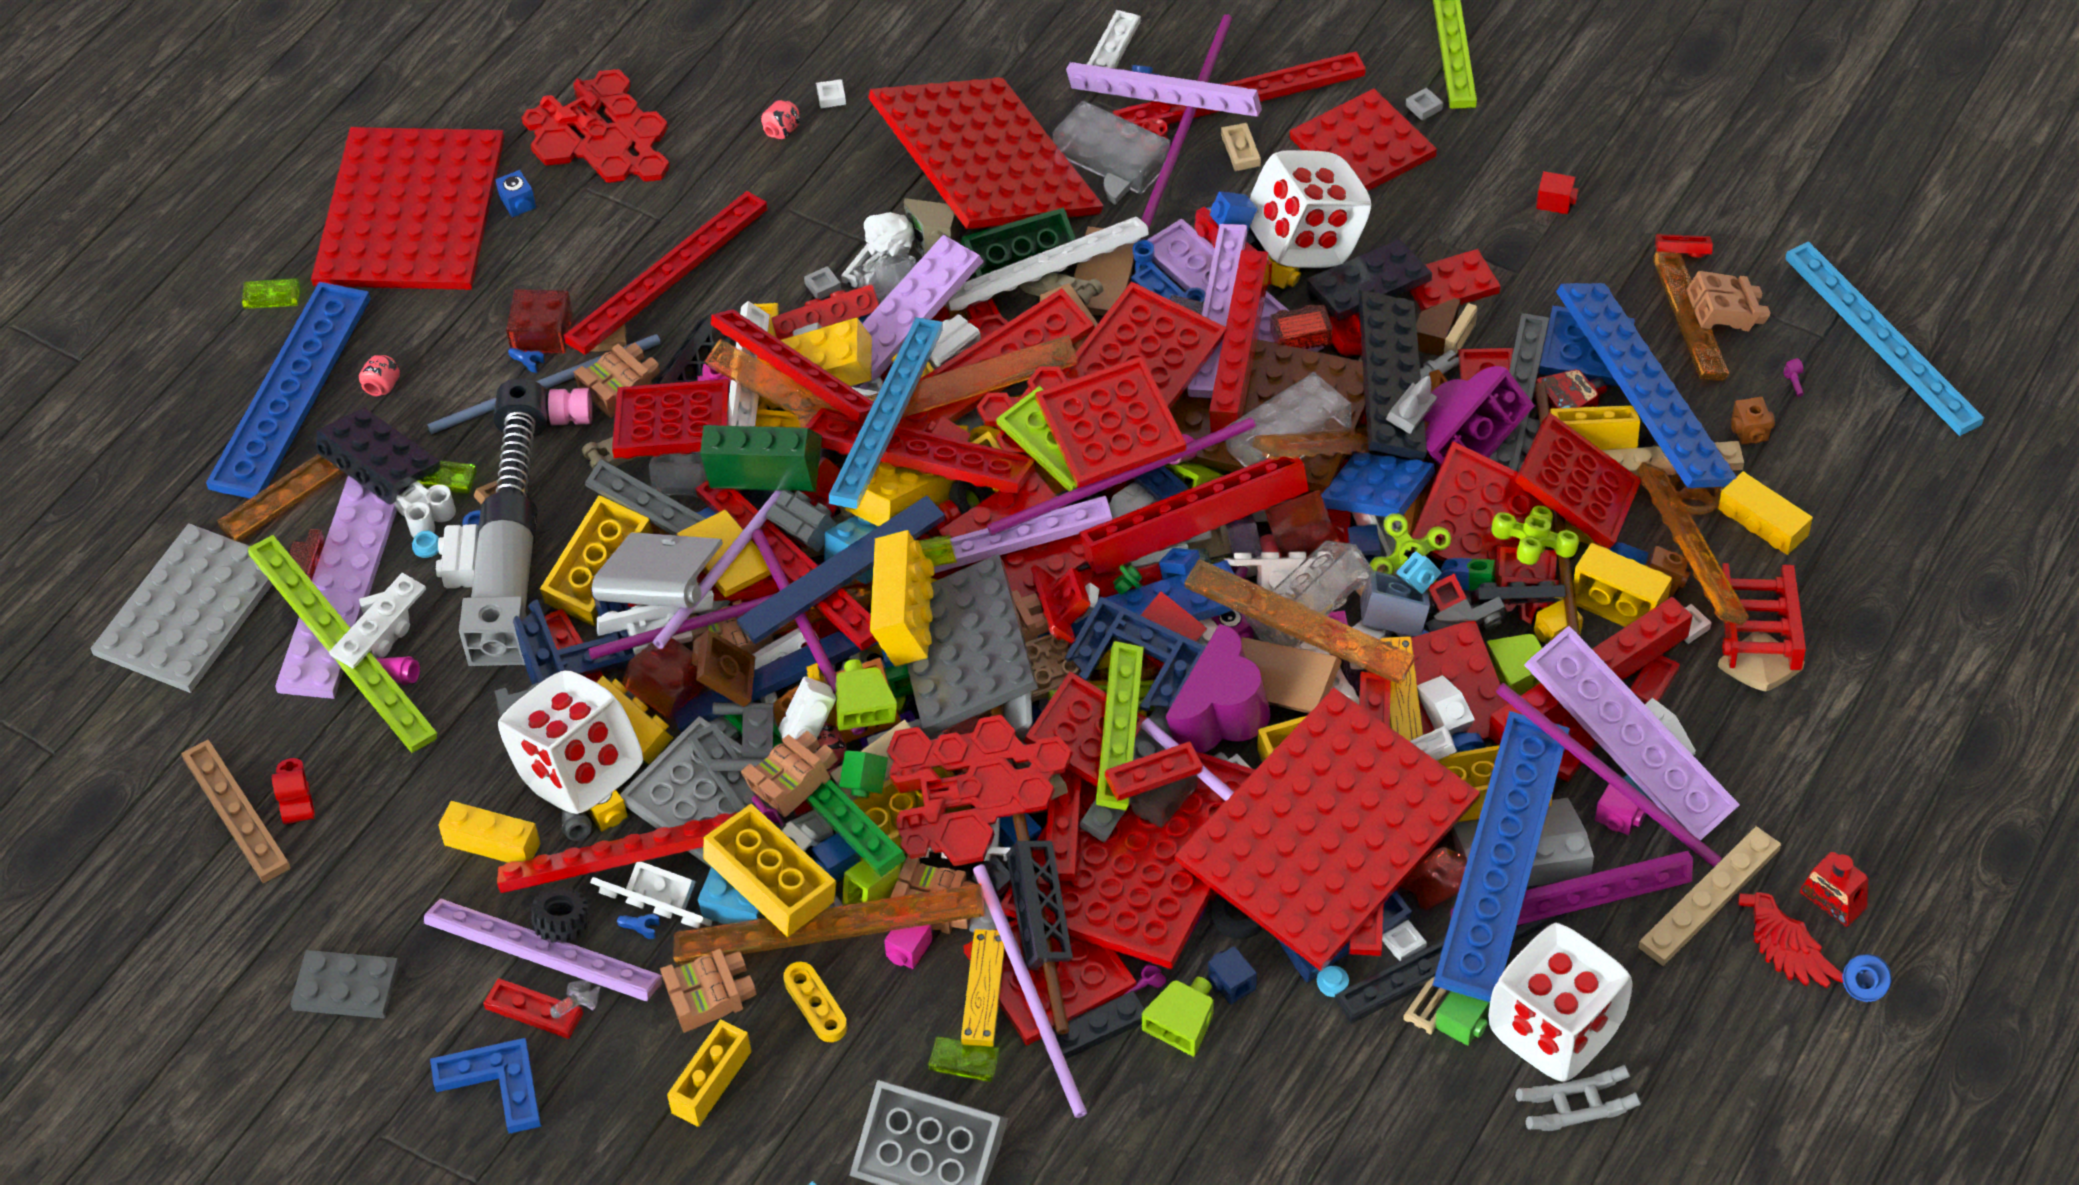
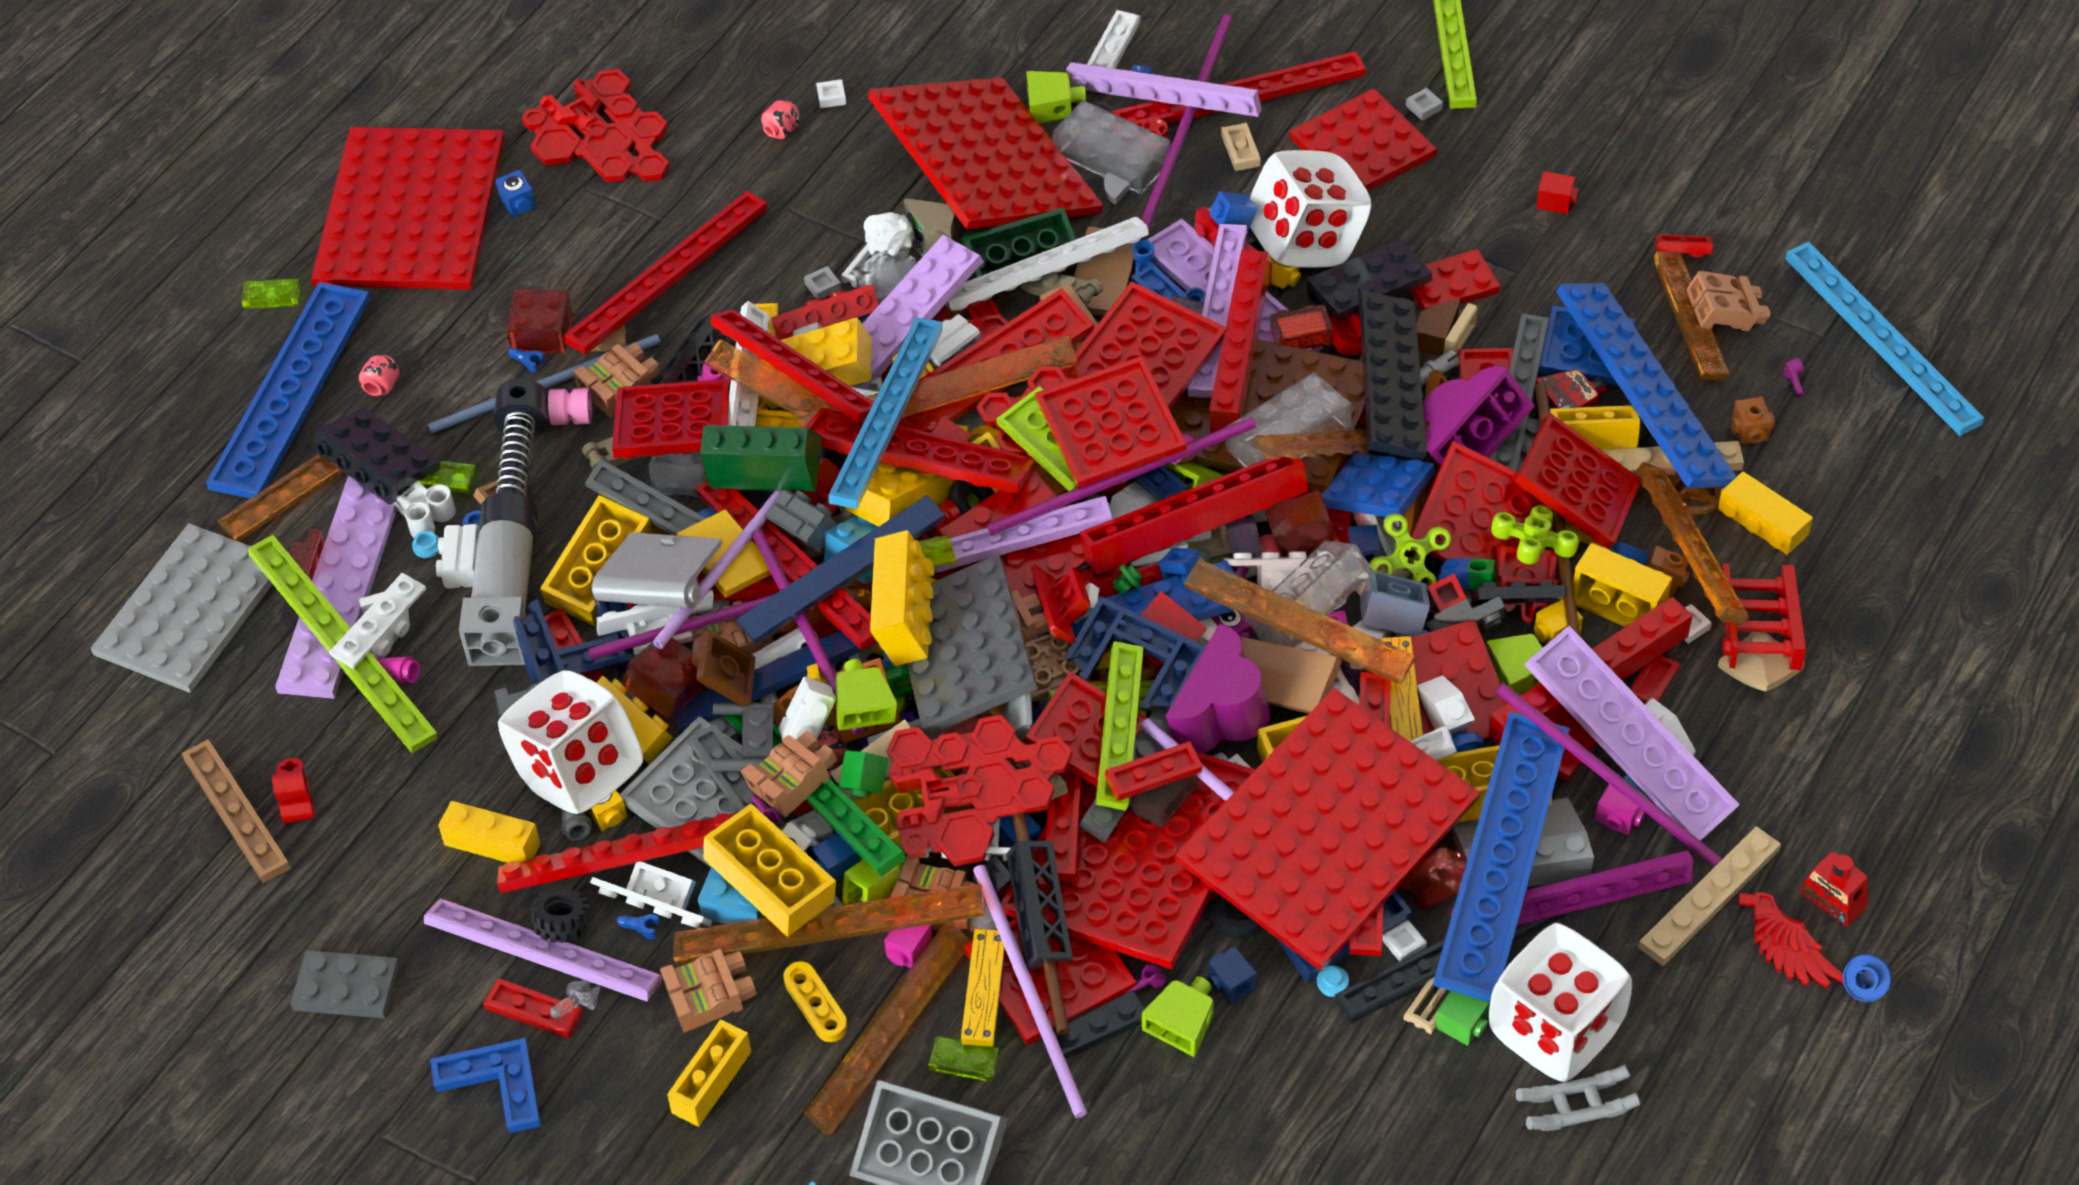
light grey tile [1386,376,1437,434] -> none
medium azure bracket [1396,551,1442,594] -> none
none -> clear orange plate [804,921,971,1135]
none -> lime torso [1026,71,1086,123]

